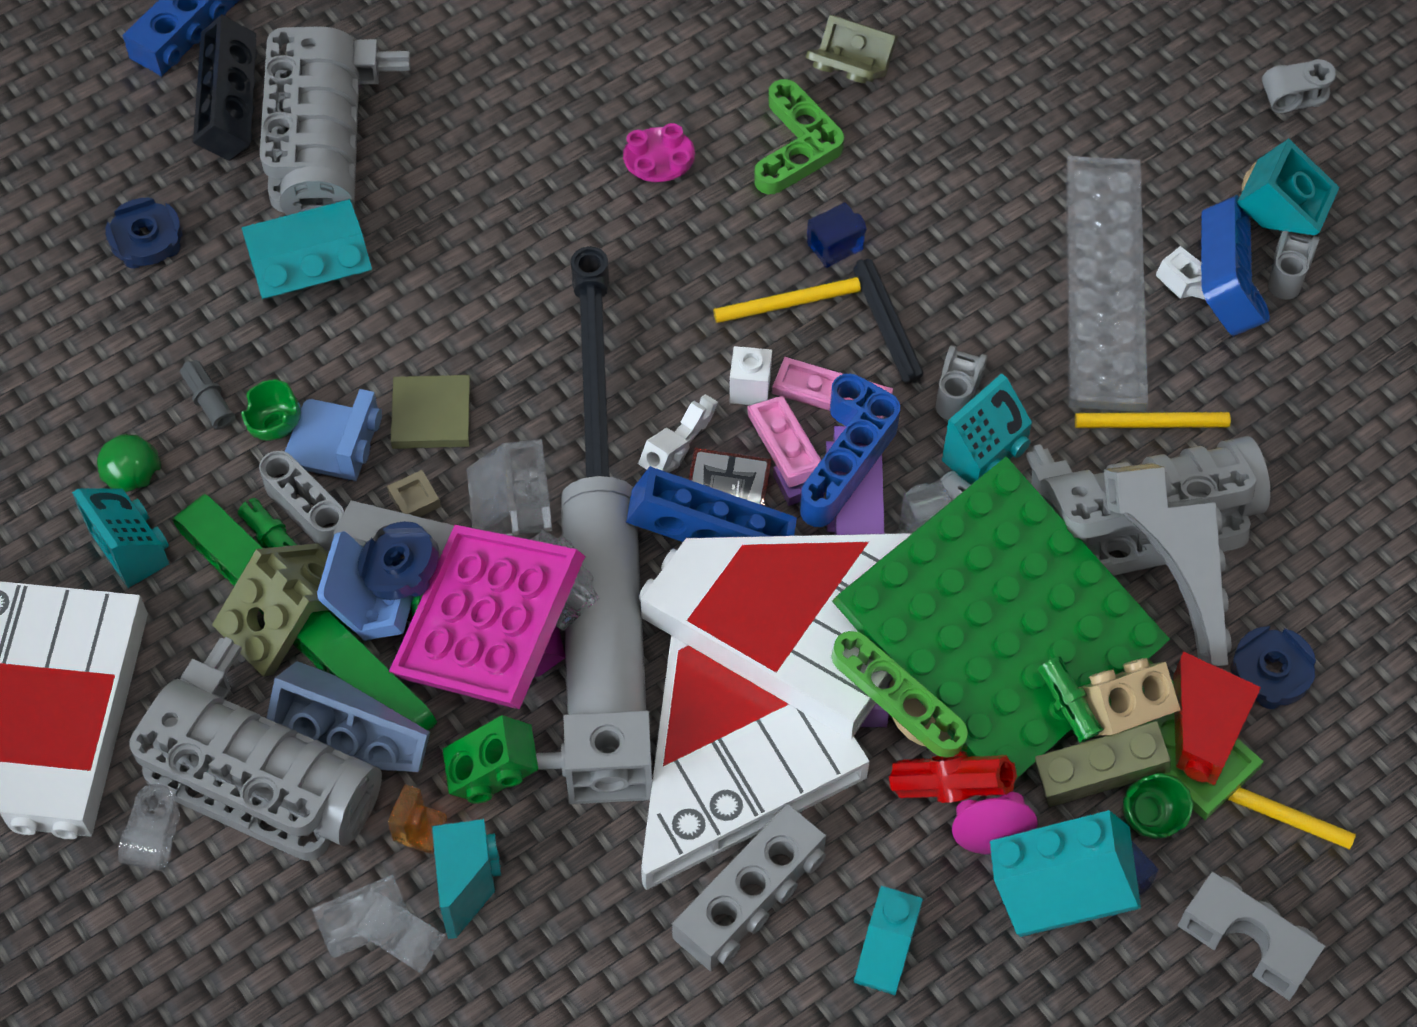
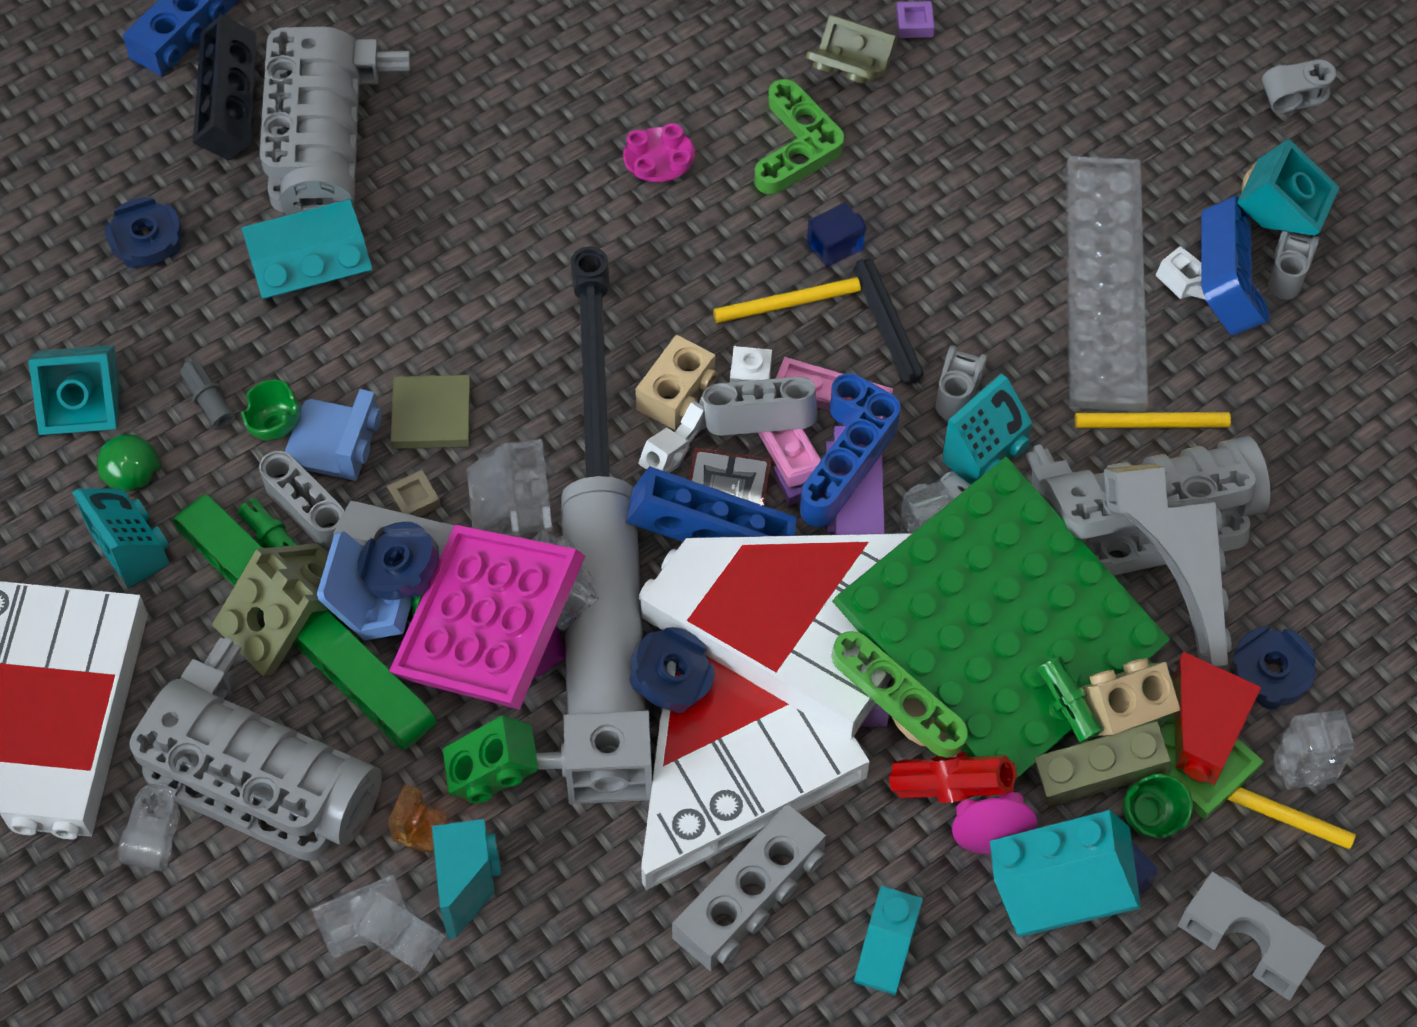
sand blue wedge [266,661,430,772] -> none
none -> teal slope [28,345,119,435]
none -> dark blue plate [630,627,714,713]
none -> tan brick [635,335,718,430]
none -> light grey beam [702,377,818,435]
none -> medium lavender plate [896,1,935,38]
none -> clear brick [1274,710,1355,789]

